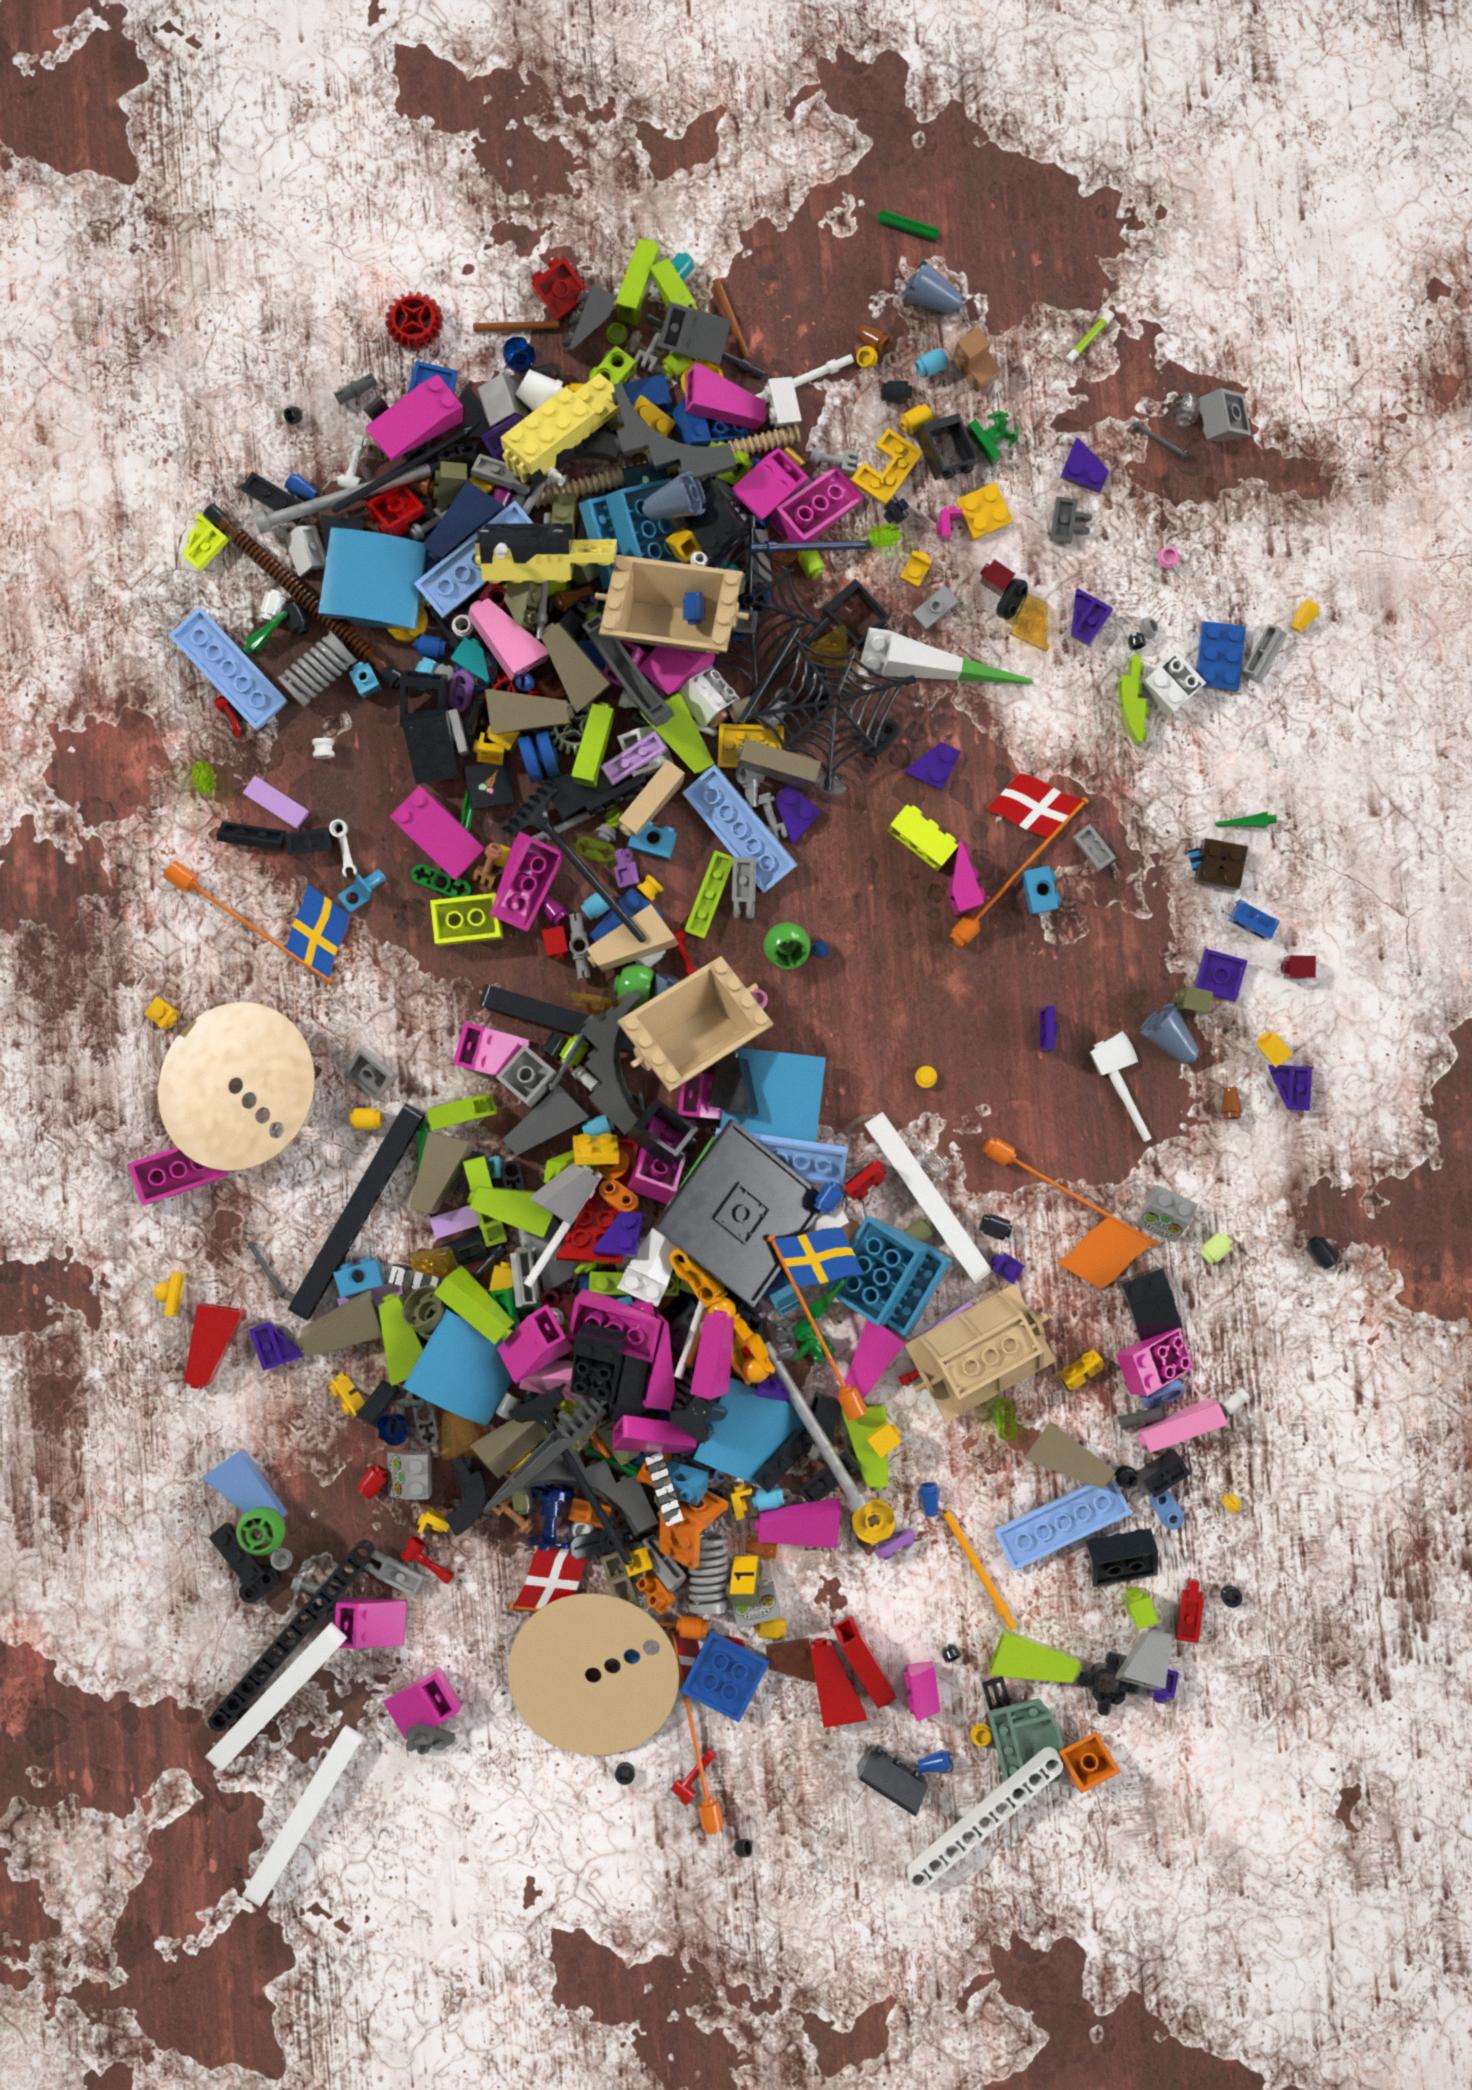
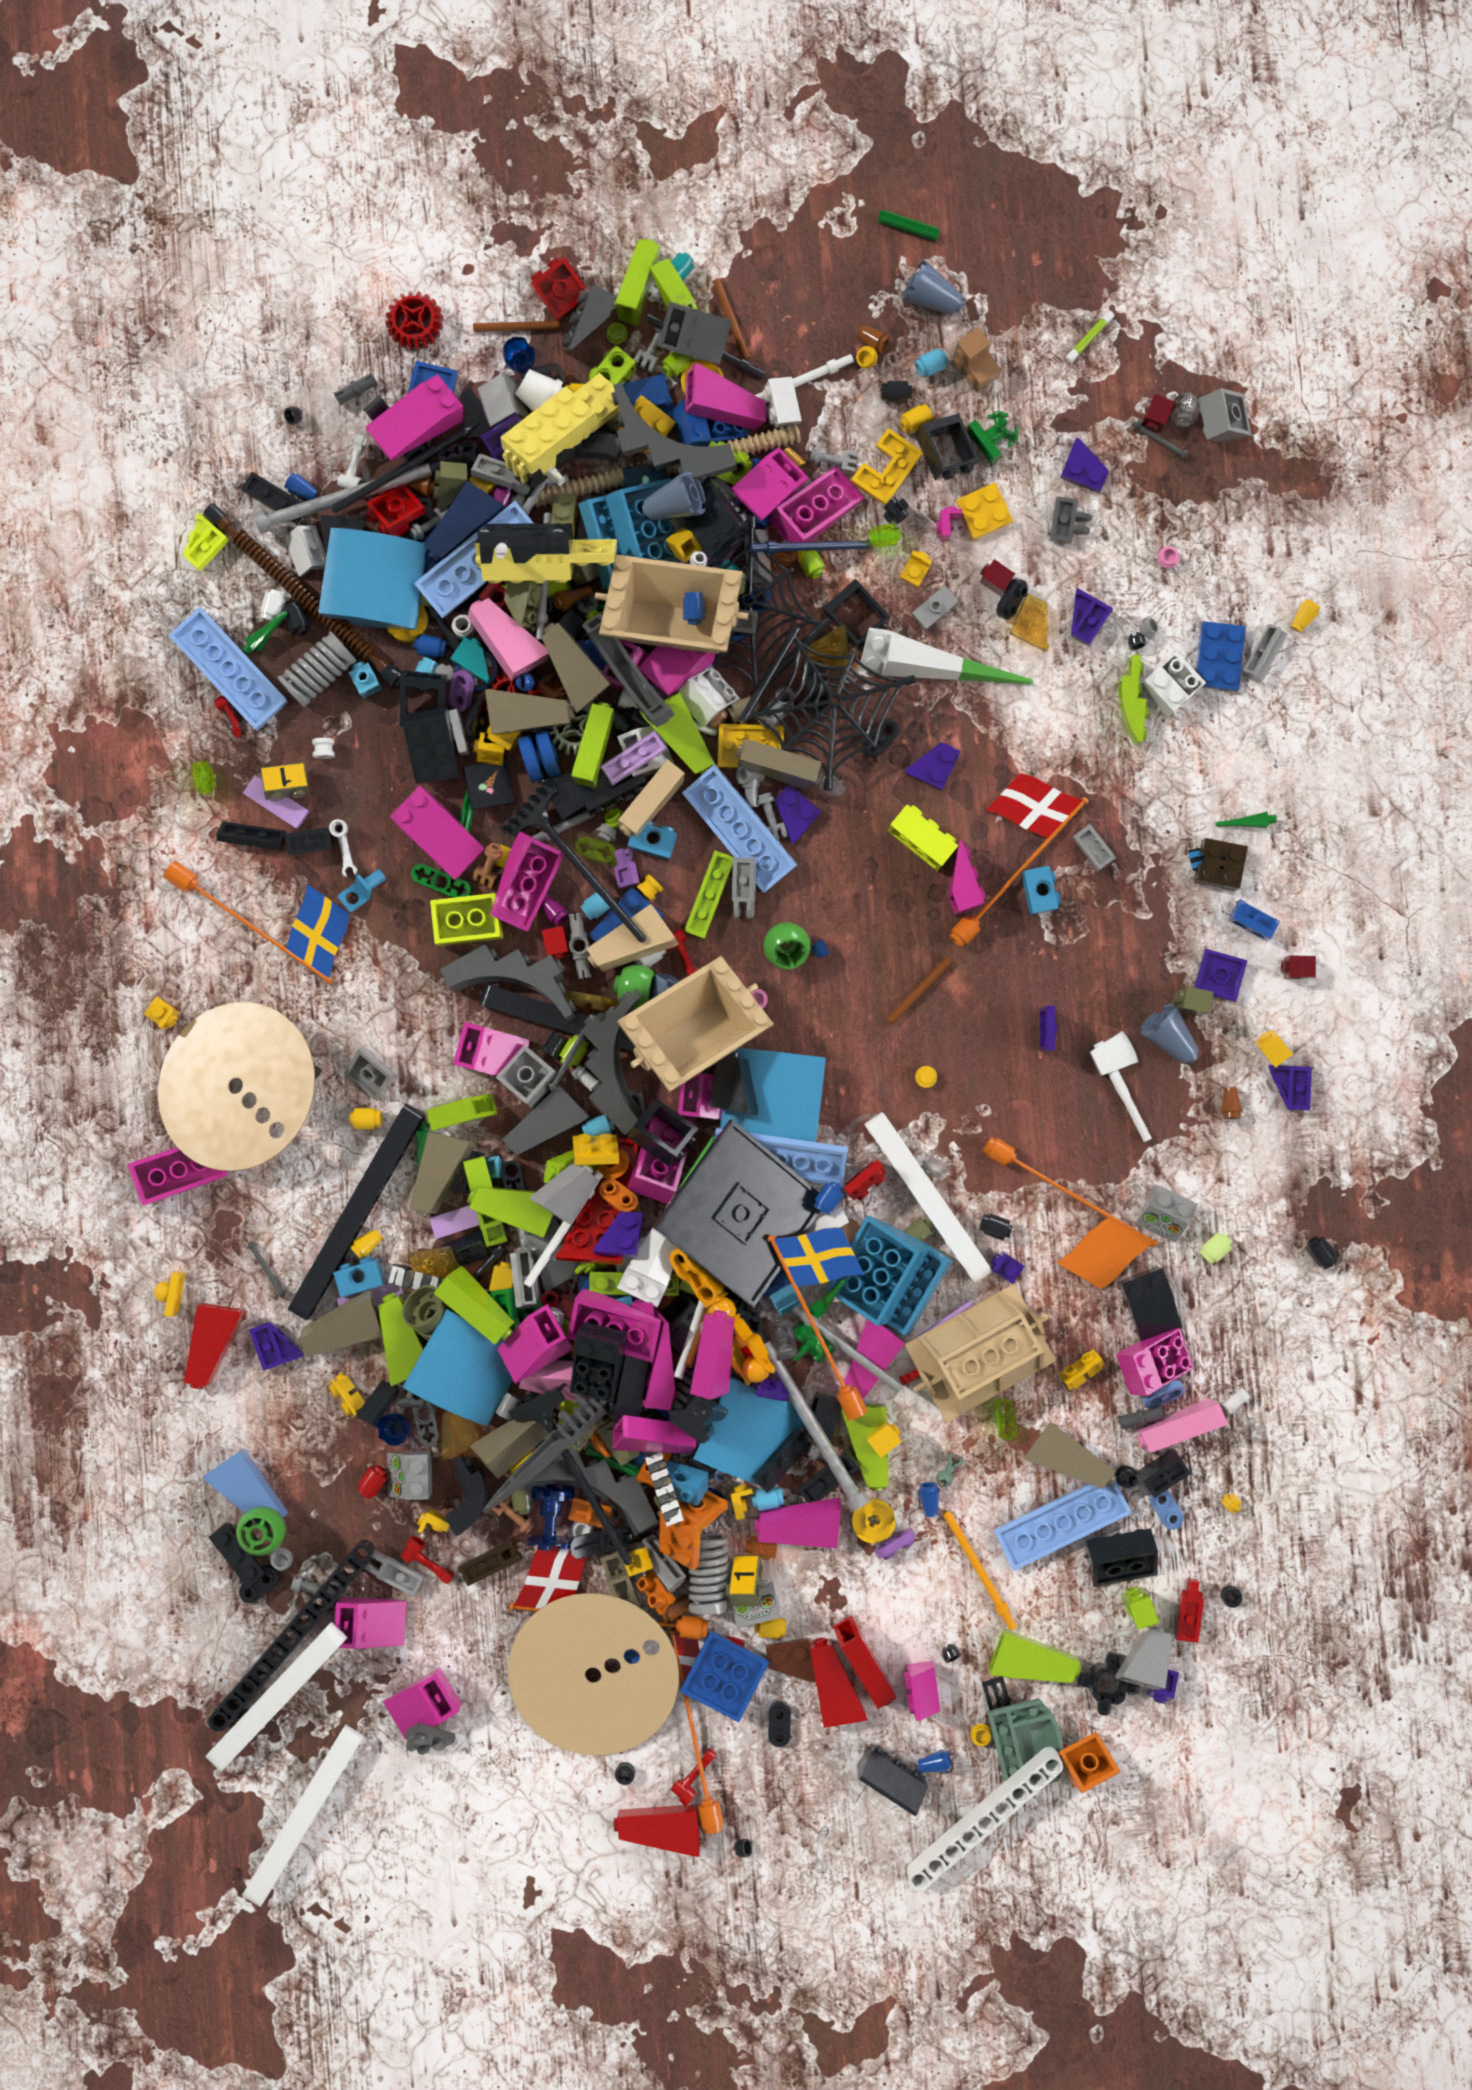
none -> brick [260,762,309,801]
none -> yellow cone [350,1229,383,1260]
none -> dark grey arch [440,944,577,1023]
none -> dark brown plate [458,1538,524,1586]
none -> black brick [611,705,634,735]
none -> red slope [614,1804,700,1857]
none -> dark orange cone [661,1595,690,1623]
none -> black plate [768,1700,791,1747]
none -> light grey bar [791,1306,903,1393]
none -> dark orange bar [886,957,952,1025]
none -> sand green arm [936,1453,964,1487]
none -> dark red brick [1141,393,1175,432]

